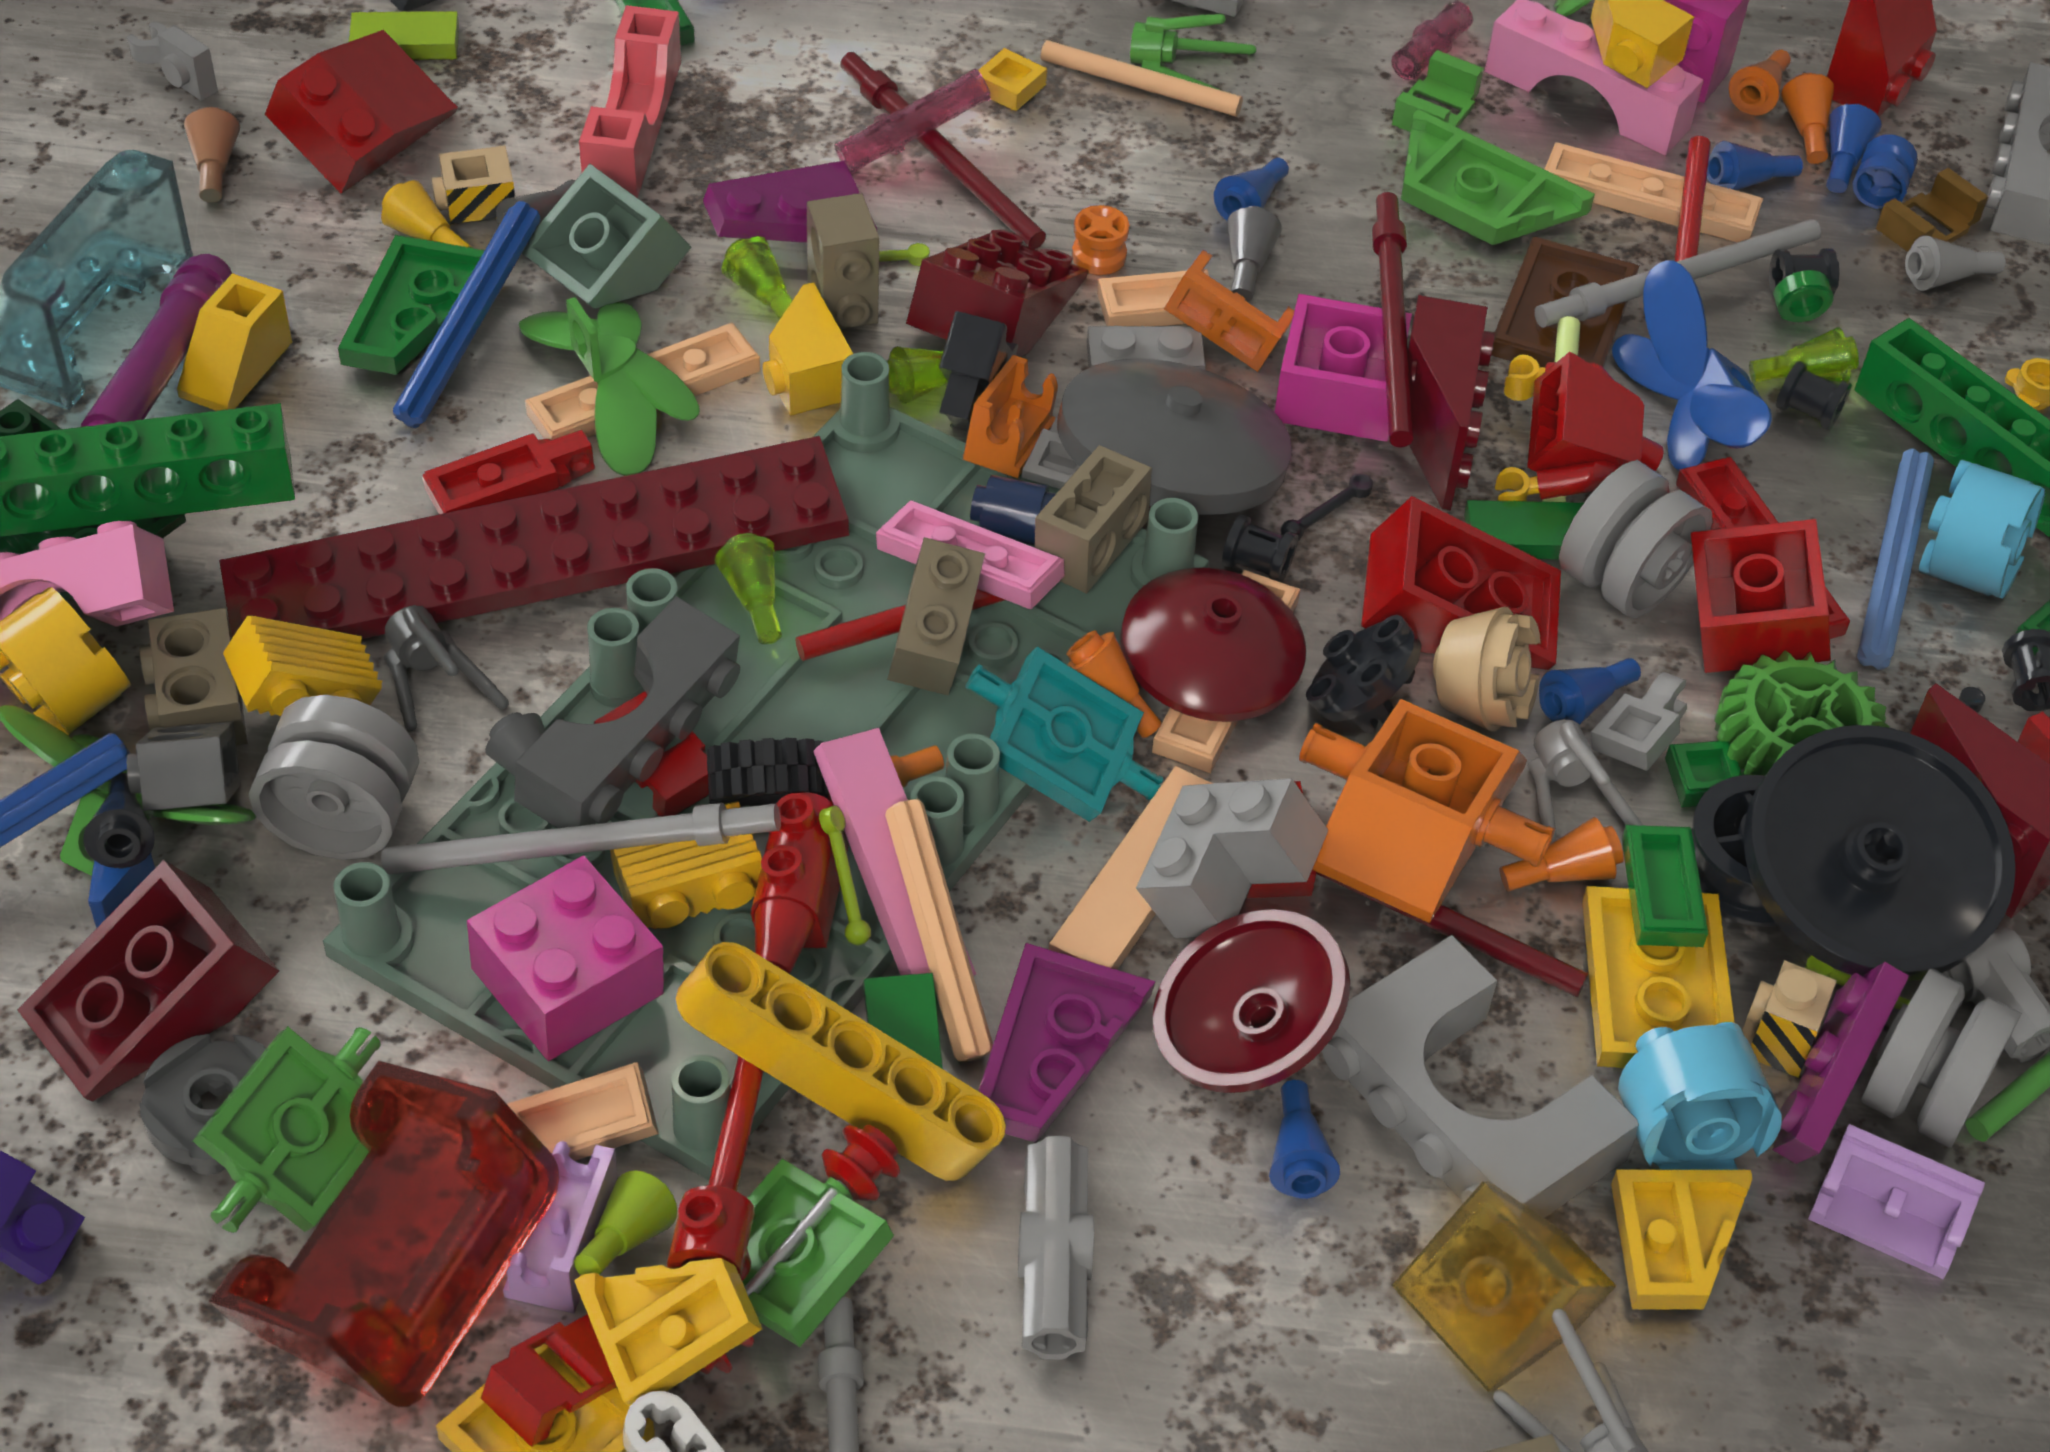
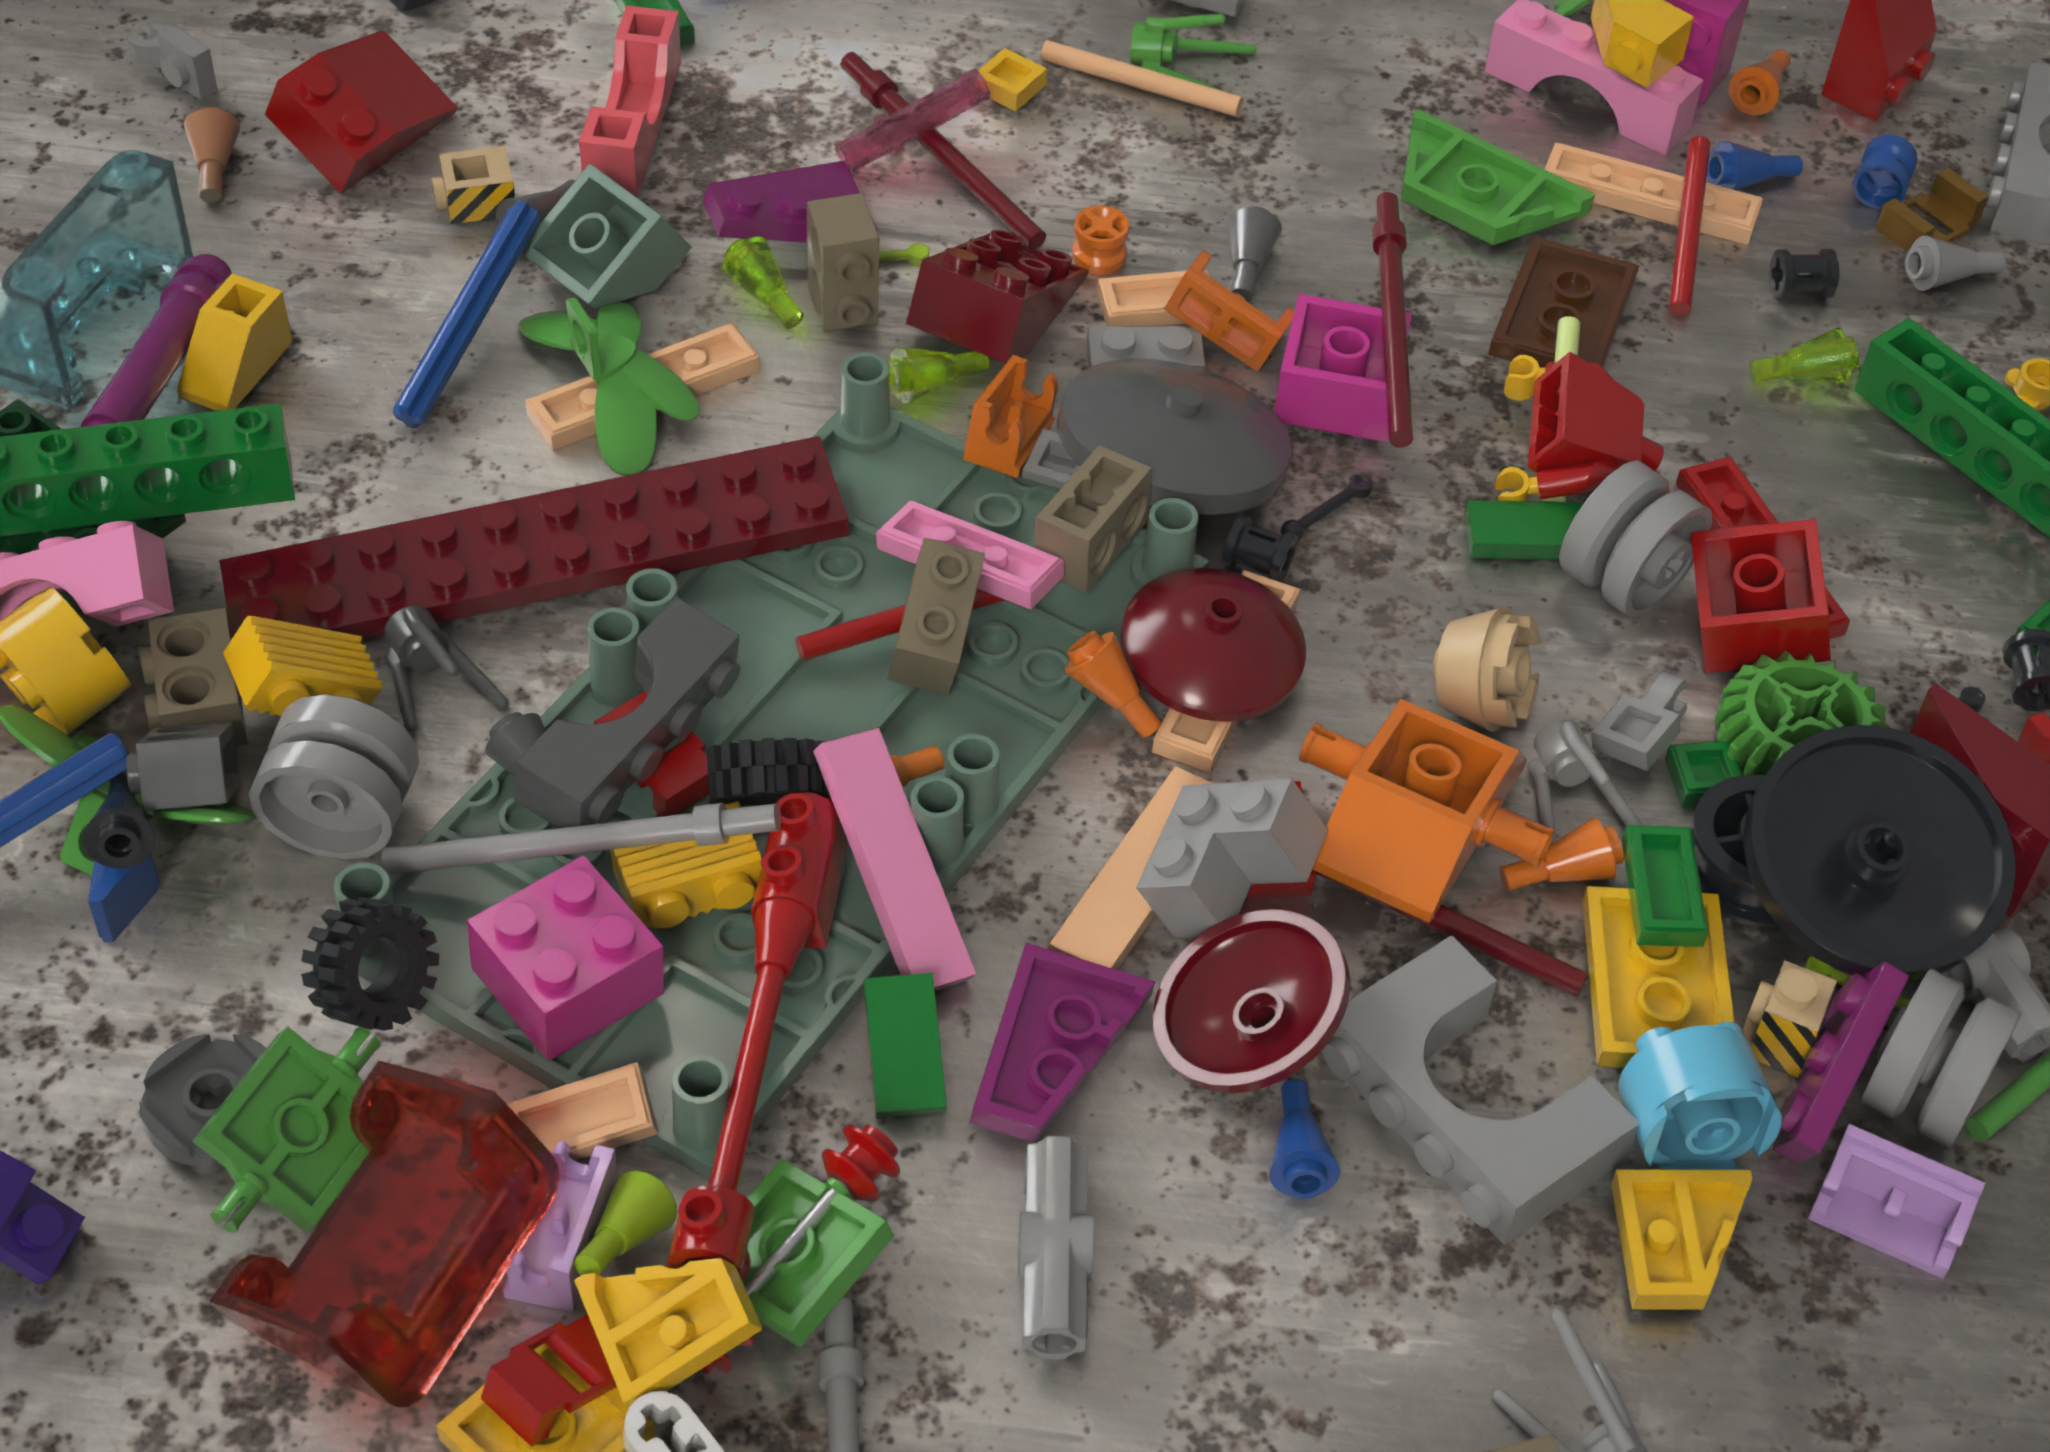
dark red slope [17,860,280,1102] -> none
green wing [338,235,485,375] -> none
lime tile [349,11,459,60] -> none
yellow cone [381,180,473,248] -> none
red hinge [422,430,595,514] -> none
yellow beam [676,942,1006,1181] -> none
clear neon green cone [715,533,782,644] -> none
yellow slope [762,282,853,416] -> none
lime hinge [819,806,871,946] -> none
light nougat axle [885,799,993,1062] -> none
black piece [939,311,1018,432] -> none
teal plate [965,646,1163,822] -> none
dark blue brick [970,475,1056,545] -> none
blue cone [1214,157,1289,221] -> none
black plate [1306,615,1422,734] -> none
red slope [1361,496,1561,670] -> none
clear pink pin [1391,1,1473,80] -> none
clear yellow slope [1391,1181,1617,1392] -> none
bright green piece [1392,50,1484,132] -> none
dark red slope [1408,295,1495,511] -> none
light grey bar [1534,219,1821,328] -> none
blue cone [1539,658,1641,725] -> none
blue piece [1612,261,1772,471] -> none
green tile [1773,270,1834,322] -> none
black bush [1776,360,1852,430] -> none
orange cone [1781,73,1834,164] -> none
blue cone [1826,104,1882,193] -> none
medium blue axle [1857,448,1934,670] -> none
medium azure brick [1919,459,2045,598] -> none
none -> black tyre [301,897,439,1031]

